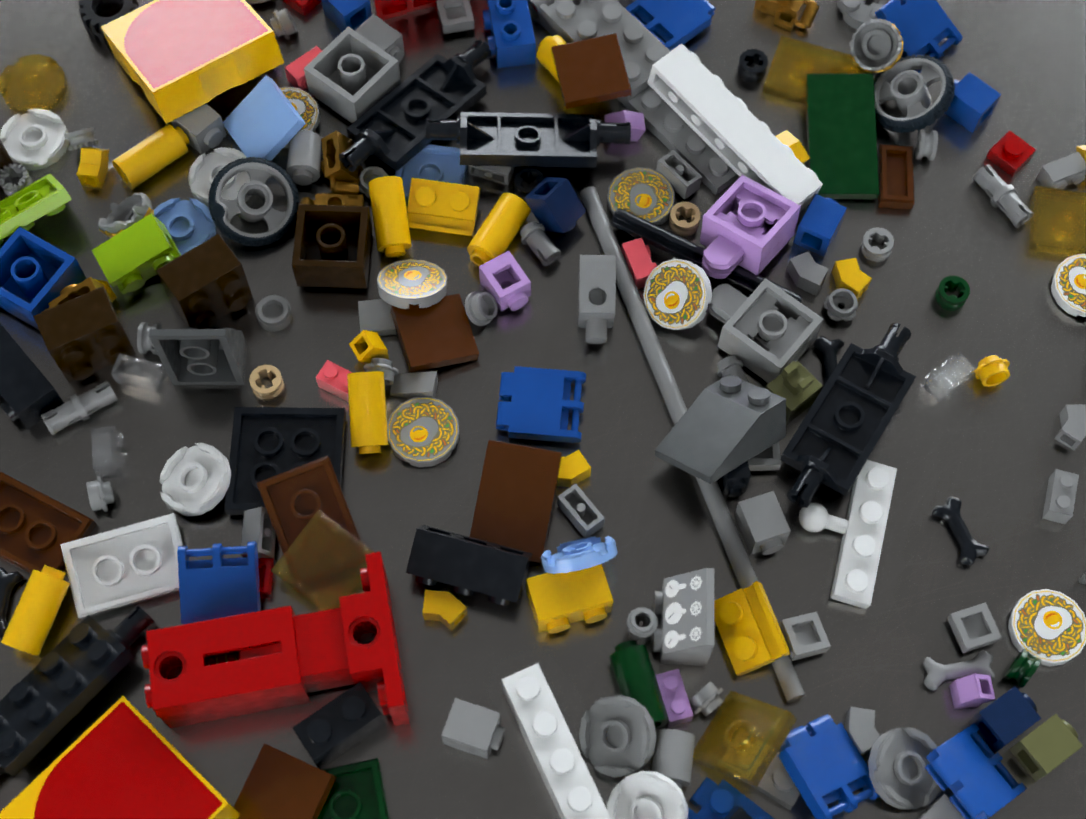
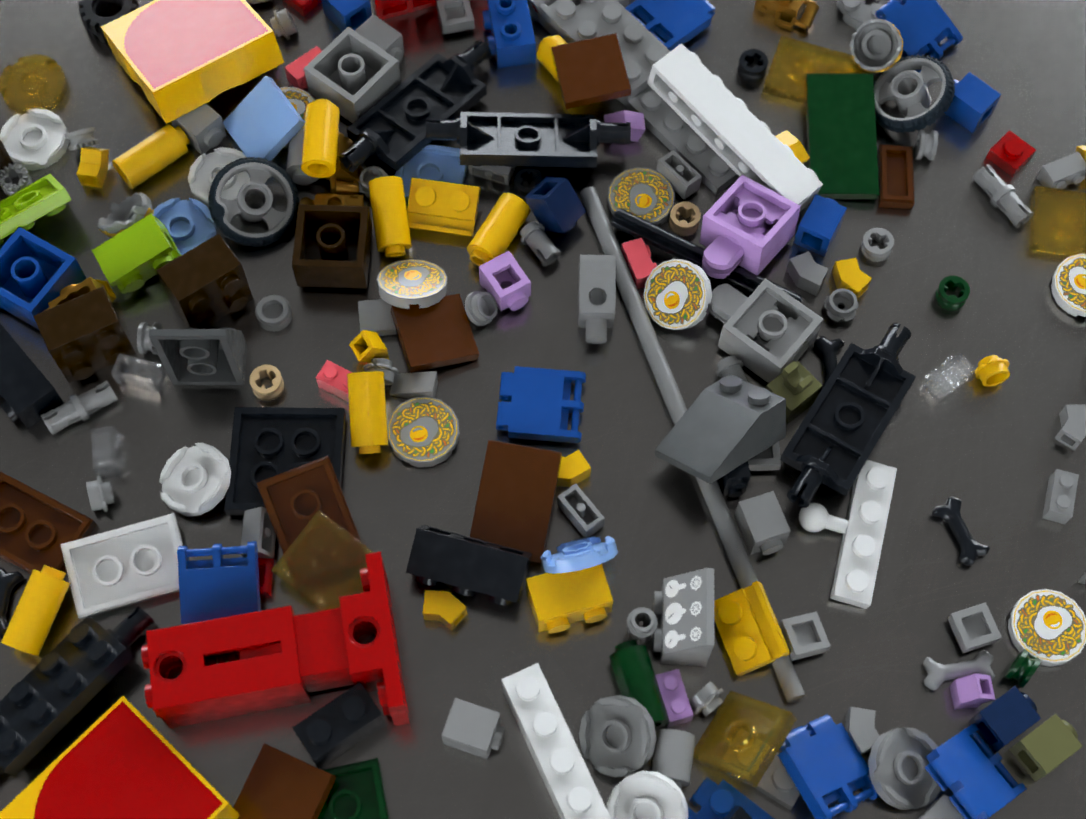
none -> yellow brick [301,99,340,178]

